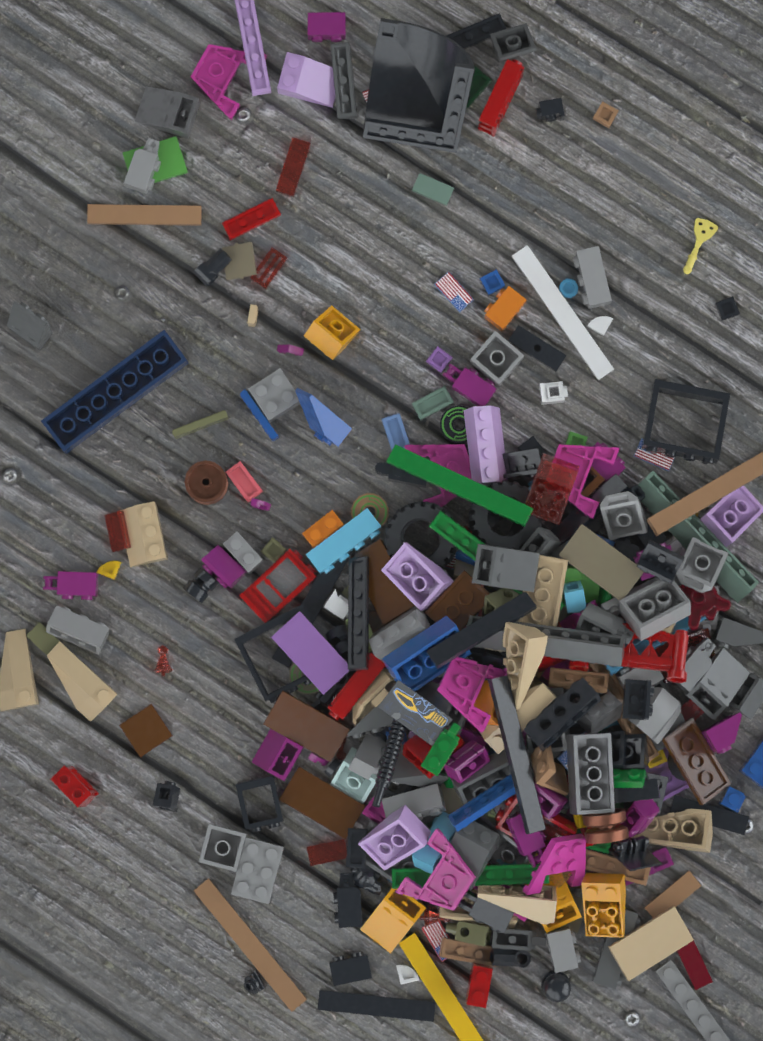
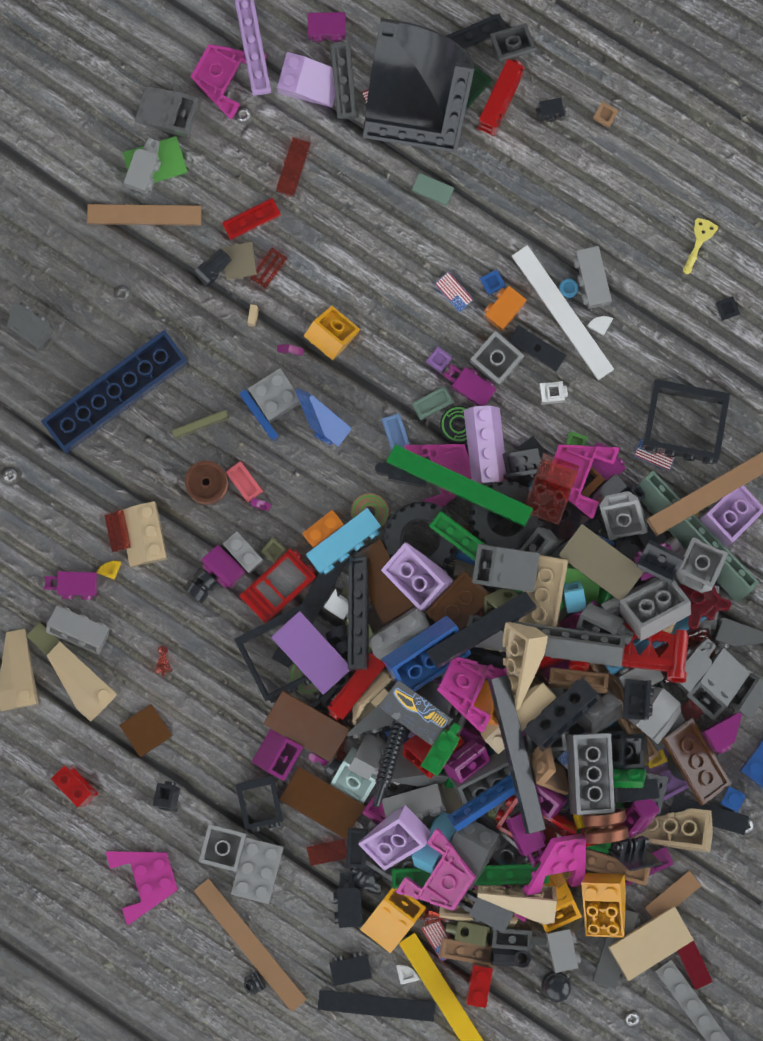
none -> dark pink wing [105,851,178,925]

